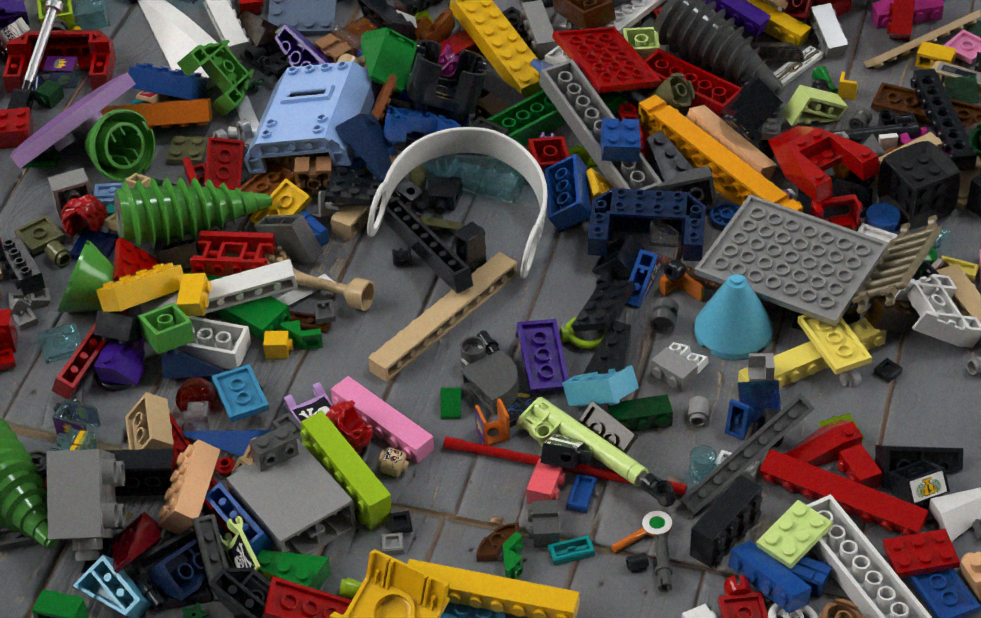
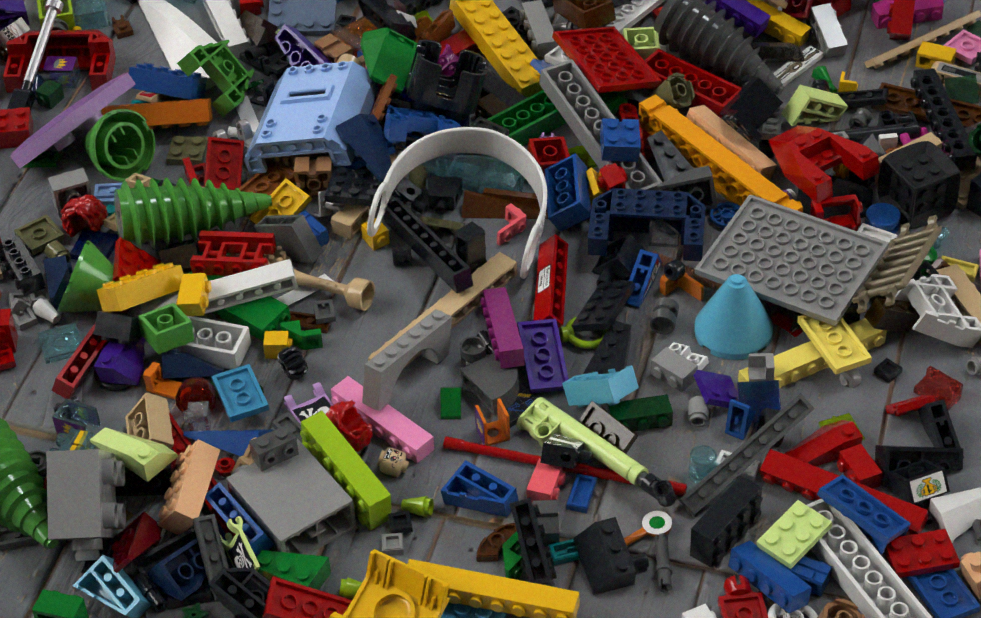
none -> white cone [32,298,61,324]
none -> dark blue slope [43,255,73,311]
none -> yellowish green wedge [90,427,178,482]
none -> reddish brown plate [112,15,134,39]
none -> orange bracket [143,361,191,401]
none -> black bracket [250,79,275,107]
none -> black gear [278,345,308,381]
none -> black tile [335,14,357,32]
none -> yellow brick [361,217,390,250]
none -> light grey arch [362,309,452,411]
none -> lime cone [401,496,434,517]
none -> blue wedge [440,460,519,517]
none -> reddish brown wedge [462,188,548,219]
none -> magenta brick [480,287,525,369]
none -> coral bracket [497,203,527,246]
none -> black brick [510,498,557,586]
none -> red brick [533,234,569,328]
none -> black slope [573,517,636,595]
none -> red brick [597,163,628,192]
none -> dark purple plate [693,370,742,408]
none -> red sticker [771,313,803,337]
none -> blue plate [817,474,911,555]
none -> black tile [835,88,889,108]
none -> red plate [885,395,935,416]
none -> clear red bracket [913,366,963,411]
none -> black slope [918,399,964,458]

